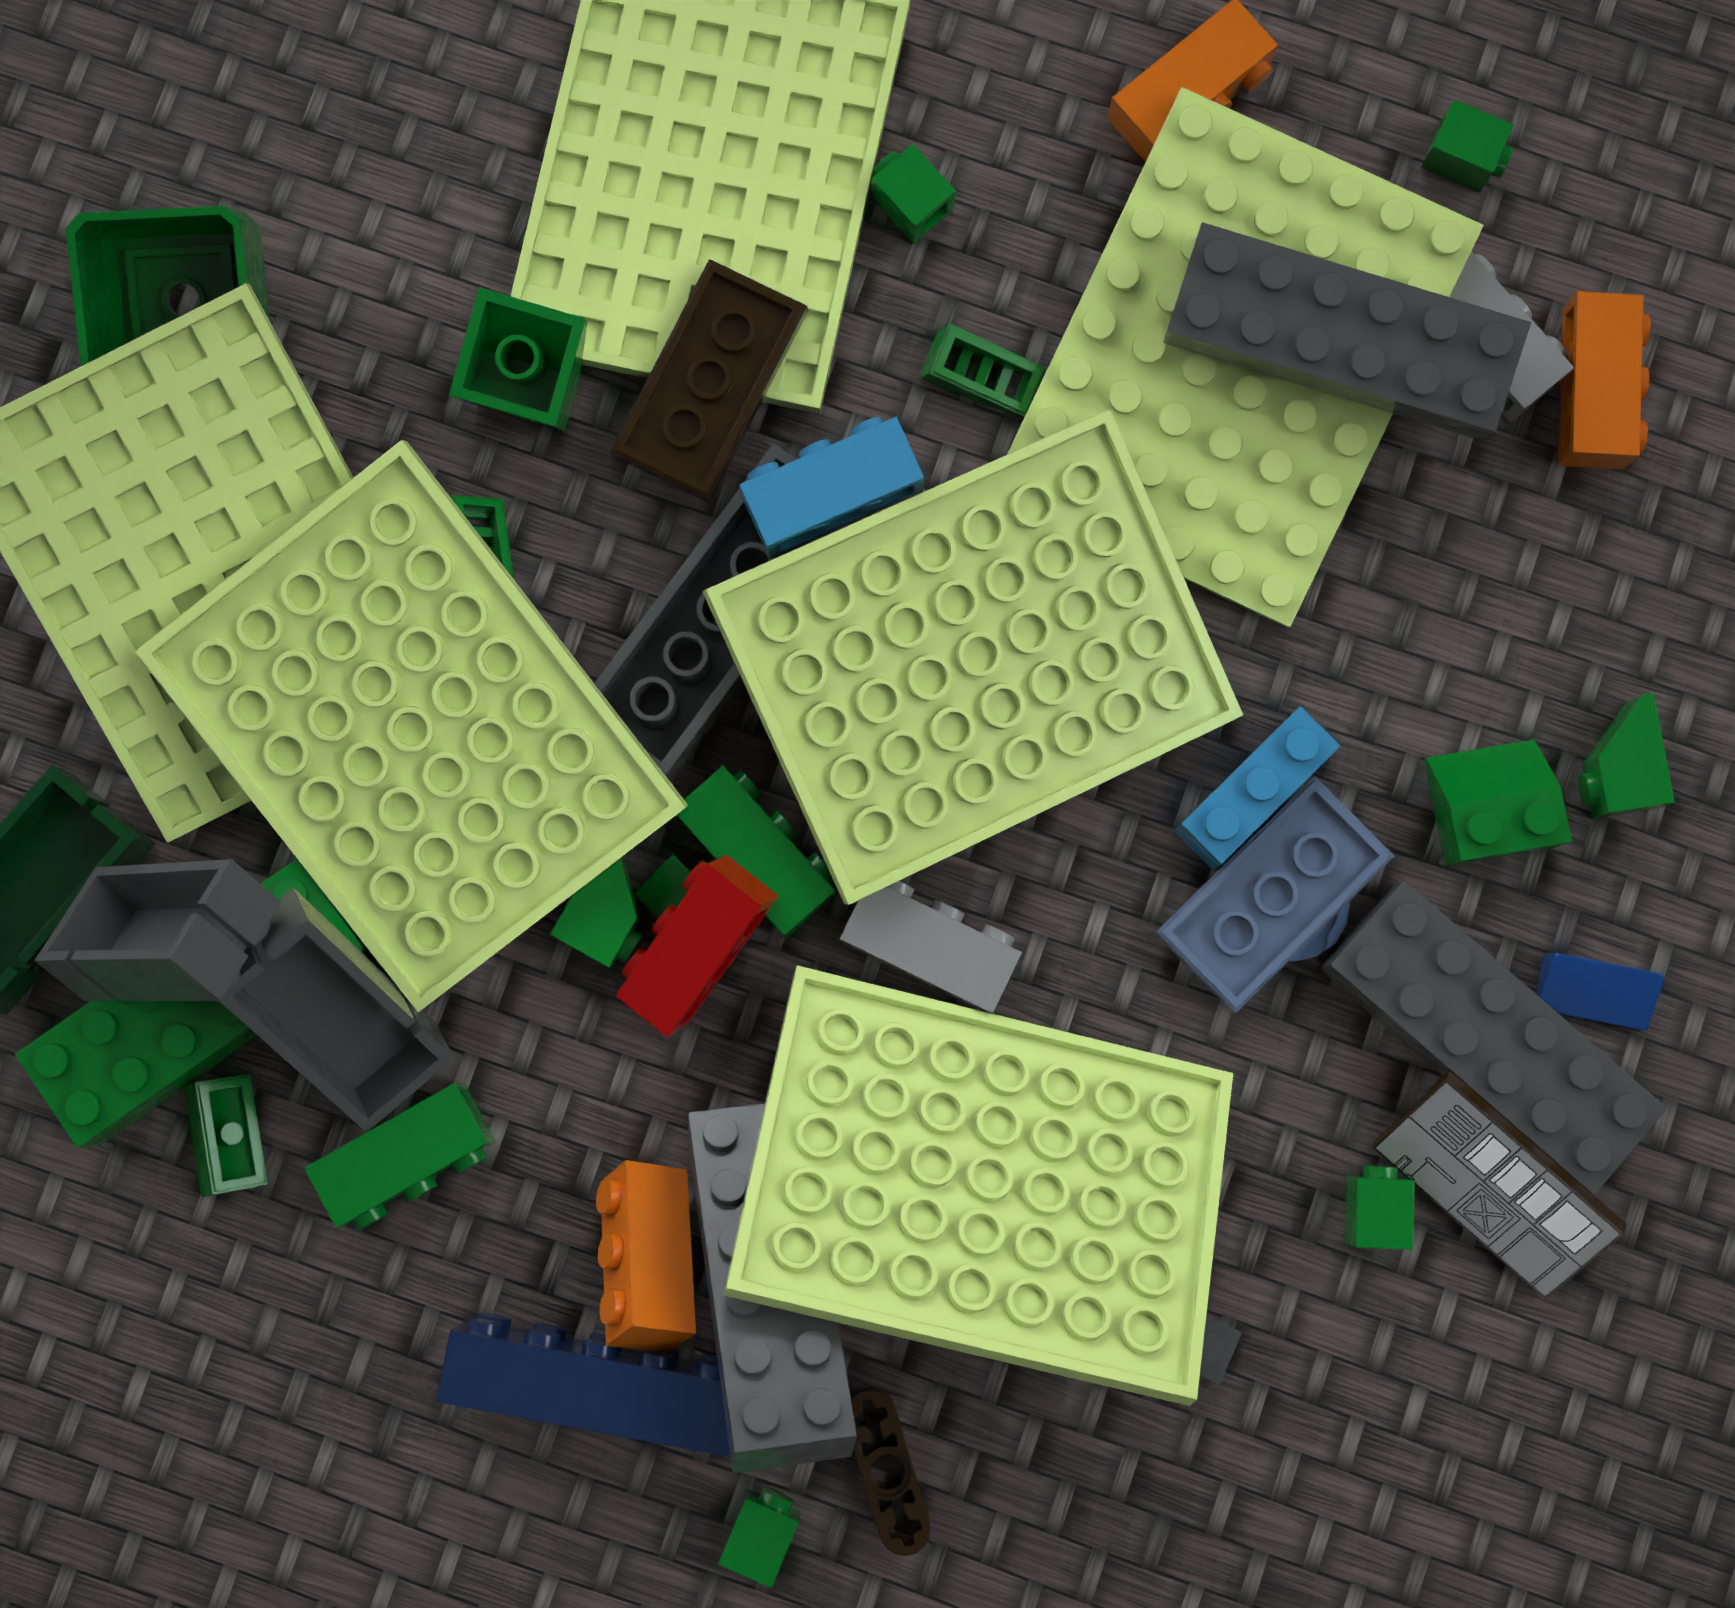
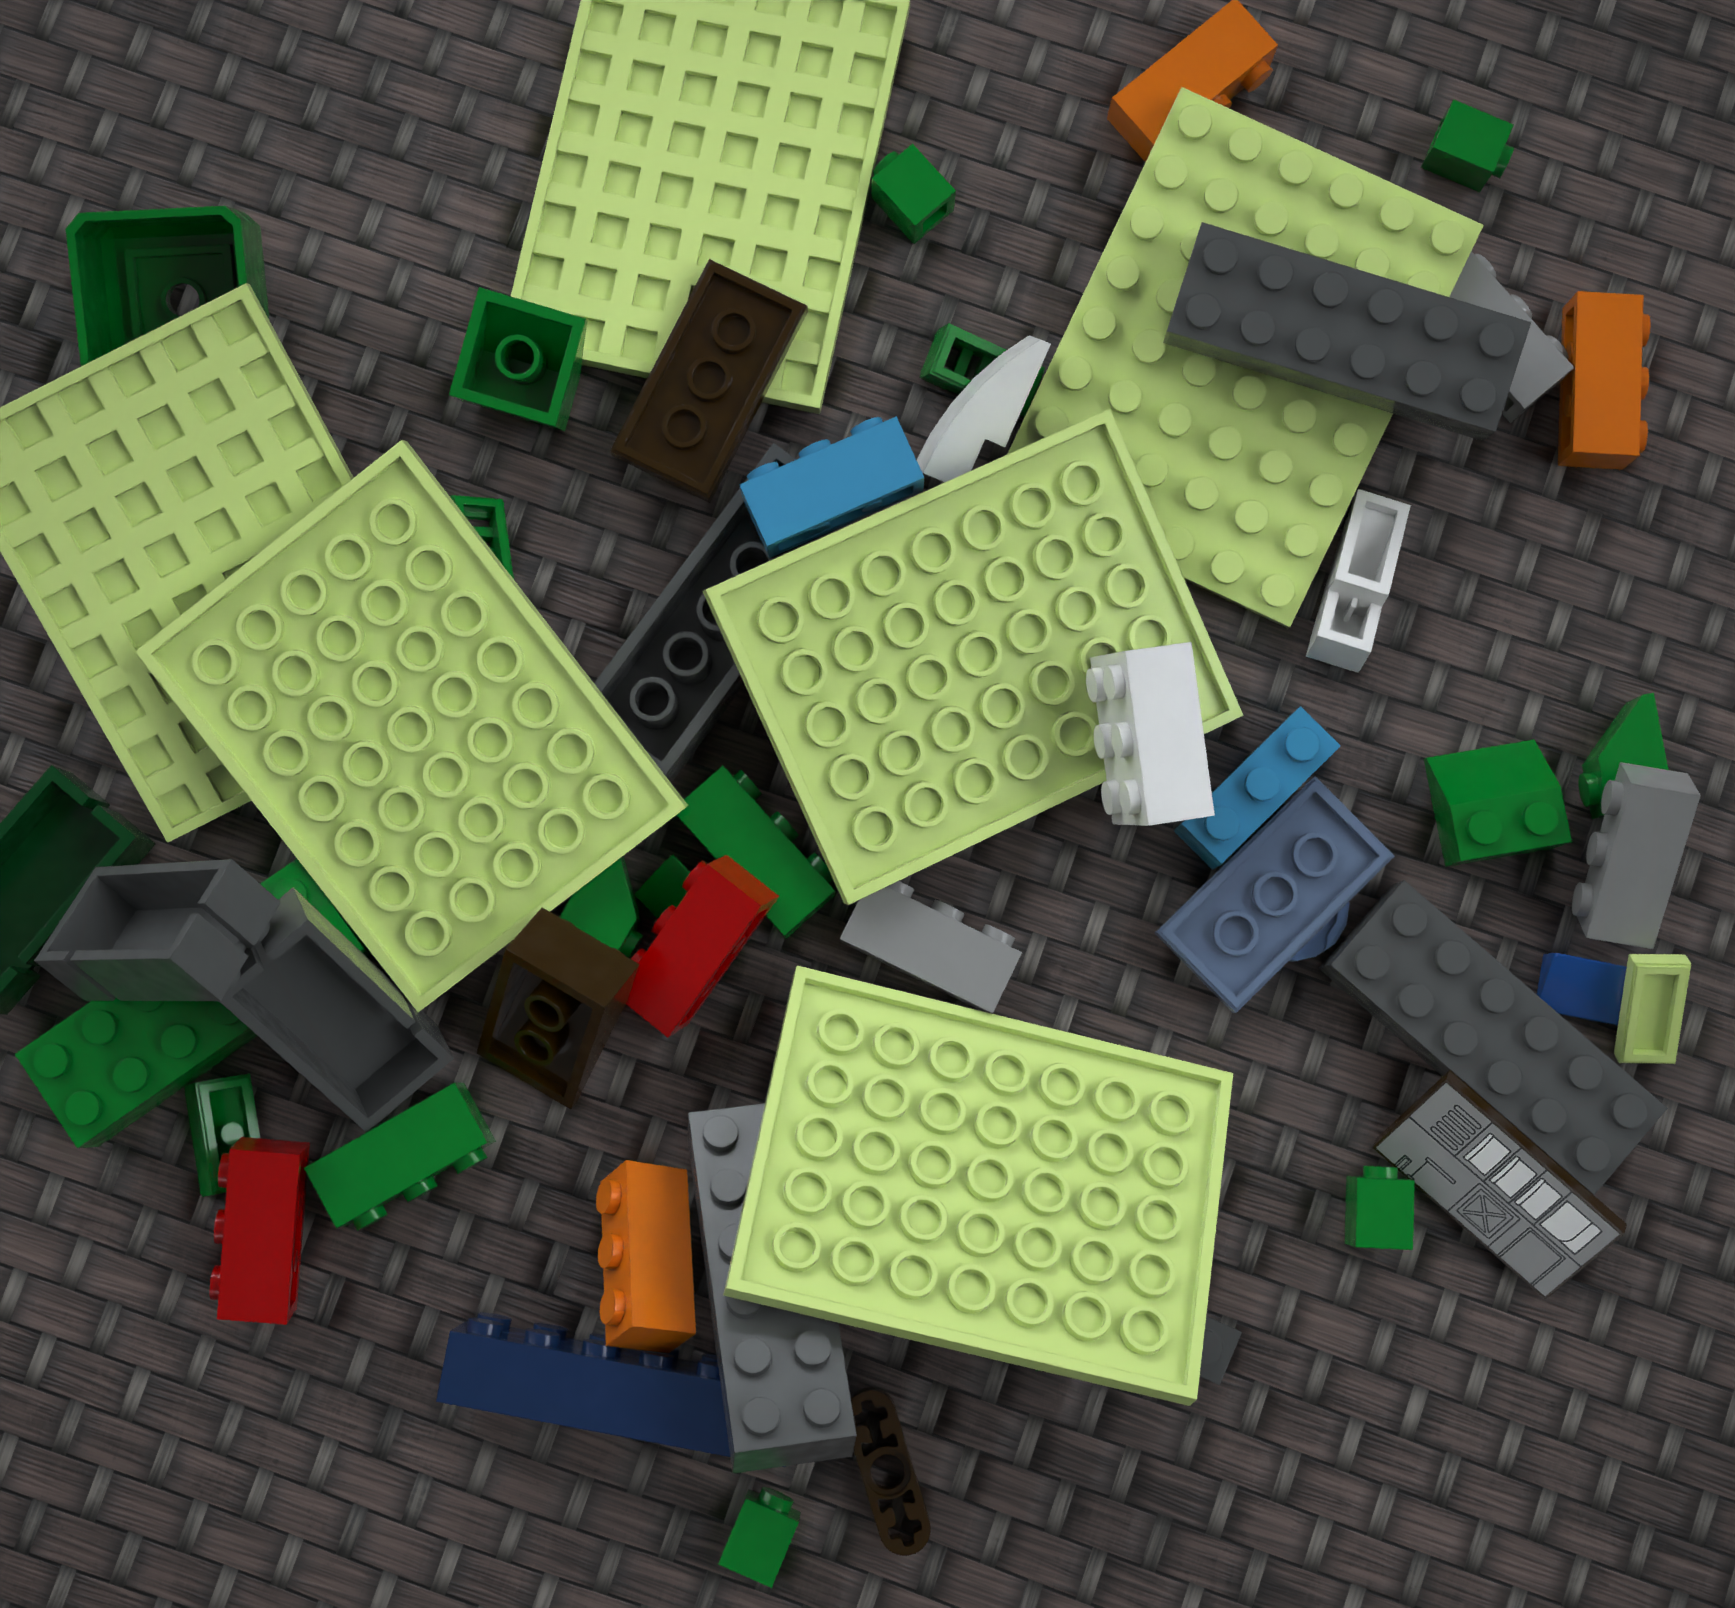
none -> red brick [209,1137,310,1325]
none -> dark brown slope [477,907,640,1110]
none -> white slope [917,336,1051,482]
none -> white brick [1086,642,1215,826]
none -> white slope [1306,489,1411,673]
none -> light grey brick [1572,762,1701,949]
none -> yellowish green tile [1614,954,1691,1064]

